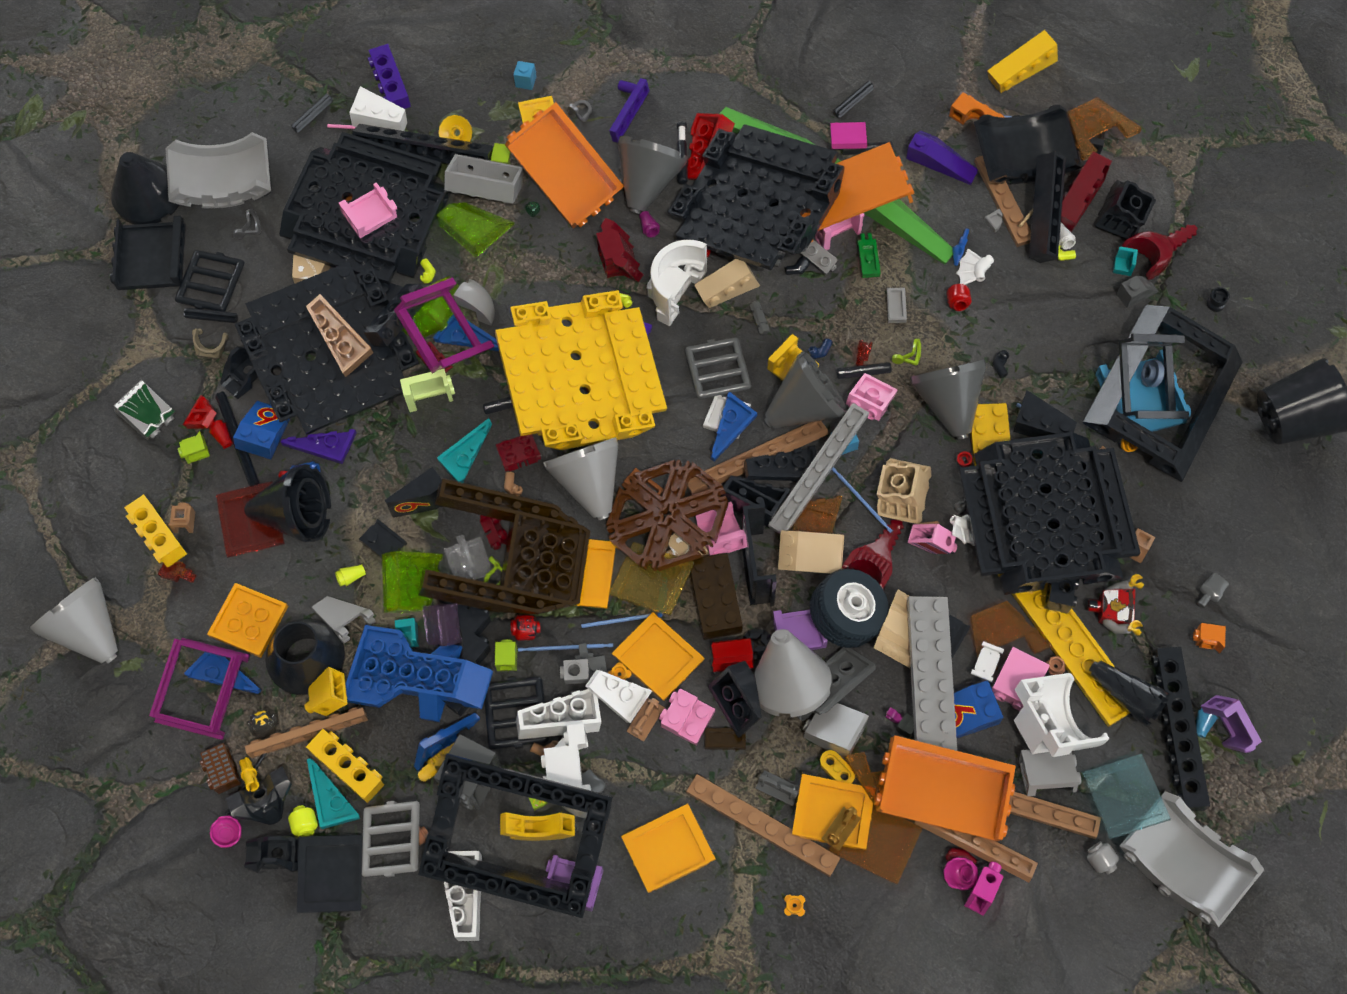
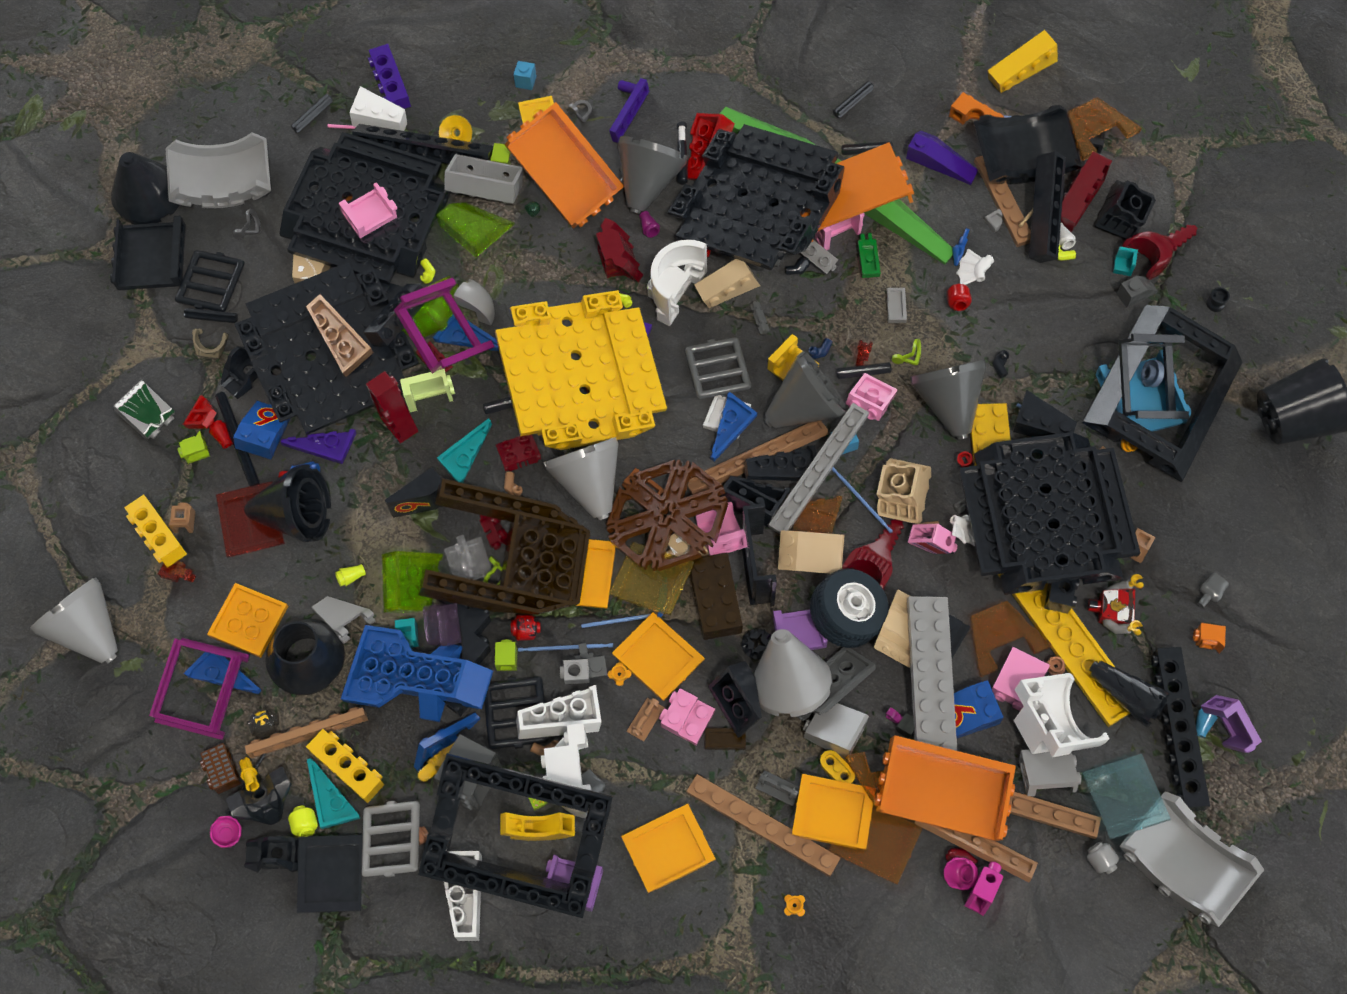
yellow torso [304,667,348,716] -> none
black plate [359,519,407,564] -> none
white wing [585,670,652,723] -> none
red panel [711,638,754,672] -> none
pearl gold hinge [822,807,861,851] -> none
dark pink tile [830,122,867,149] -> none
white piece [971,641,1004,682] -> none
none -> dark red wedge [366,371,419,444]

